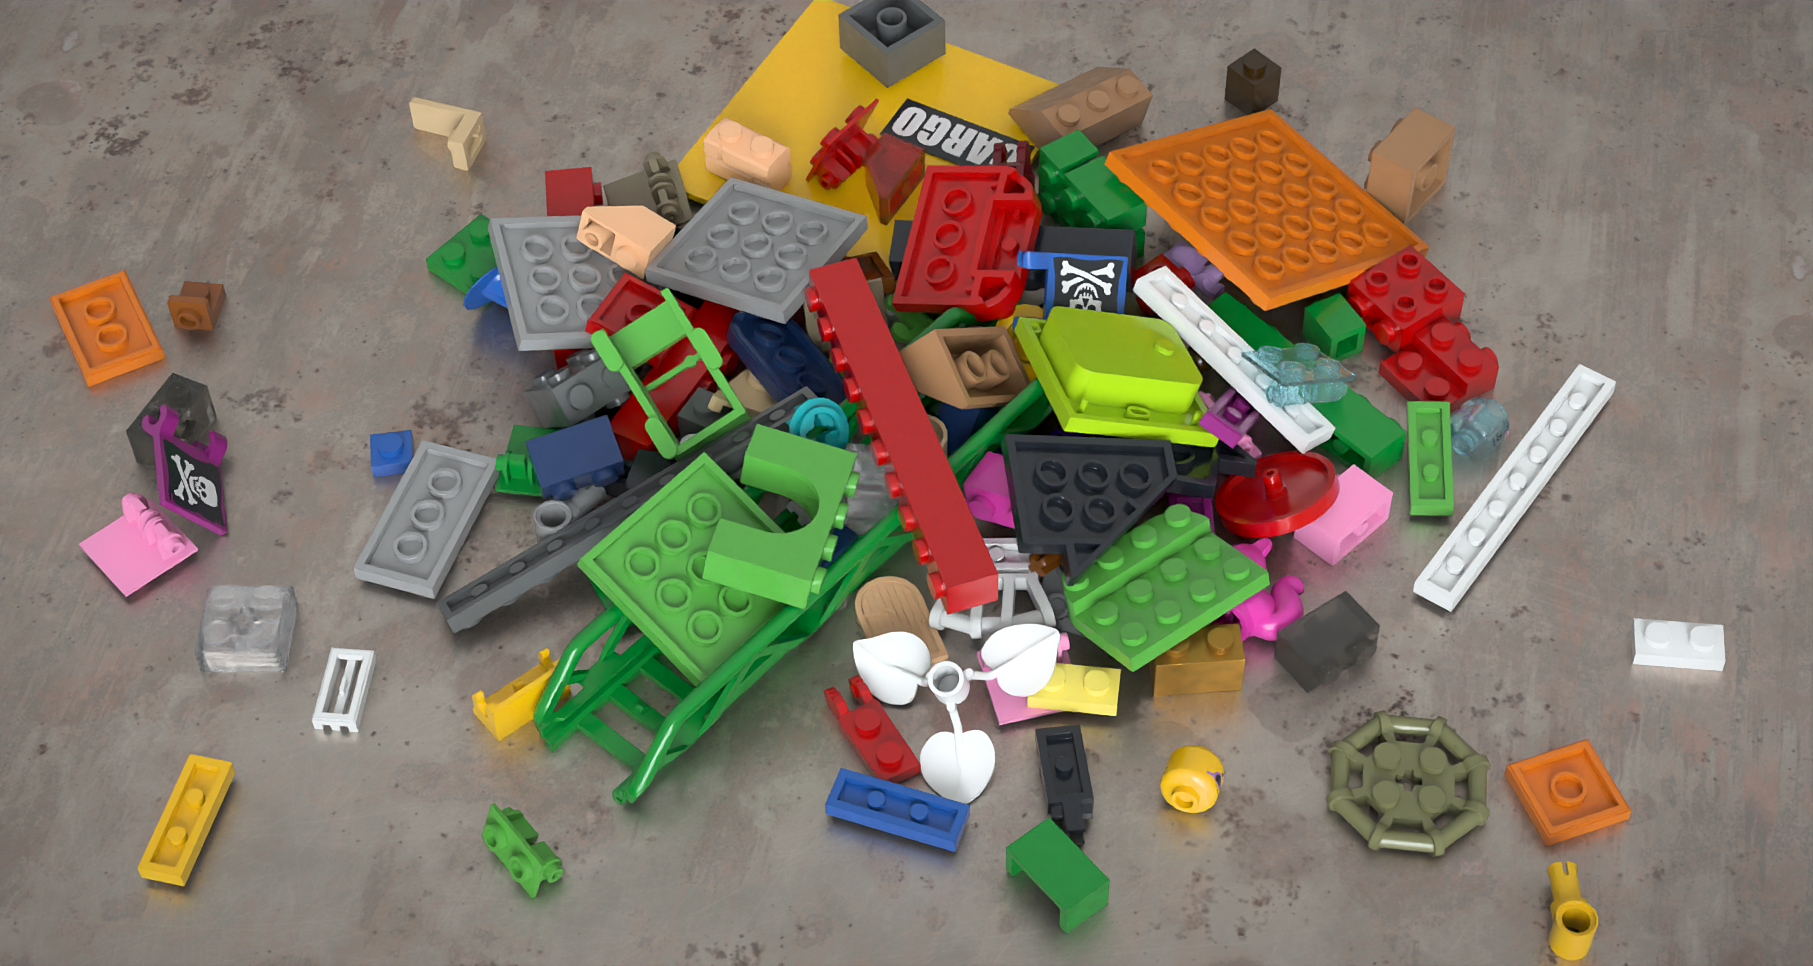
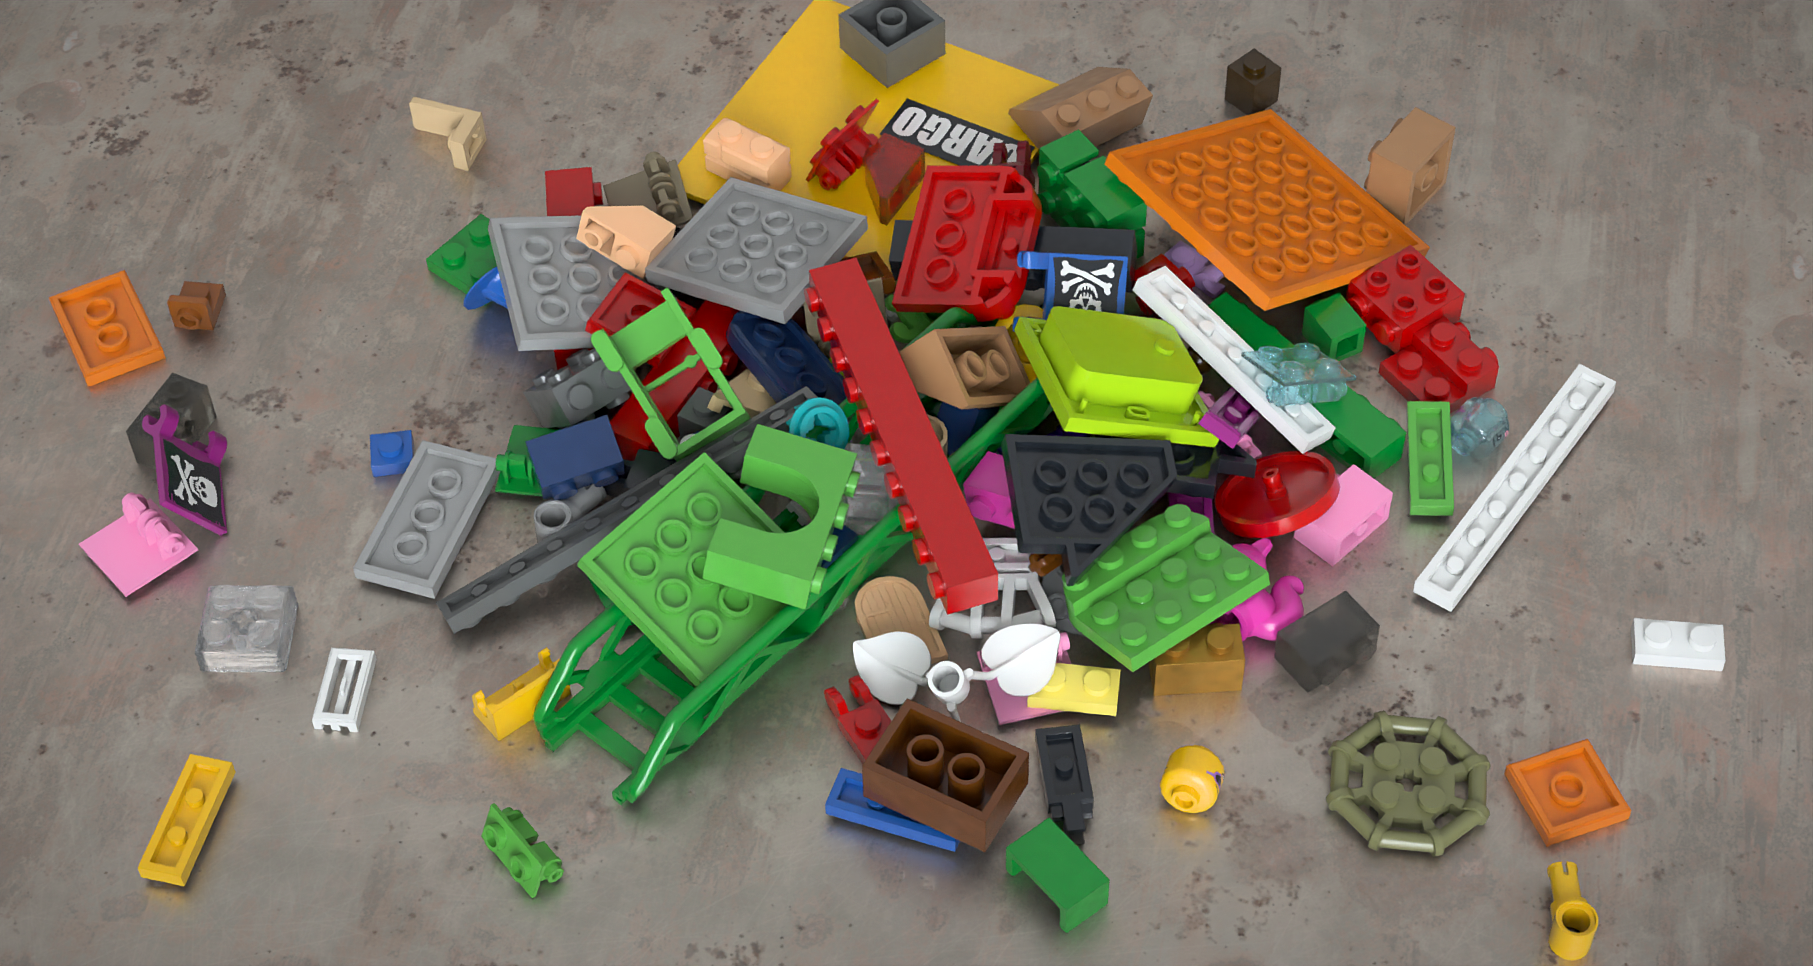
none -> reddish brown brick [862,698,1029,852]

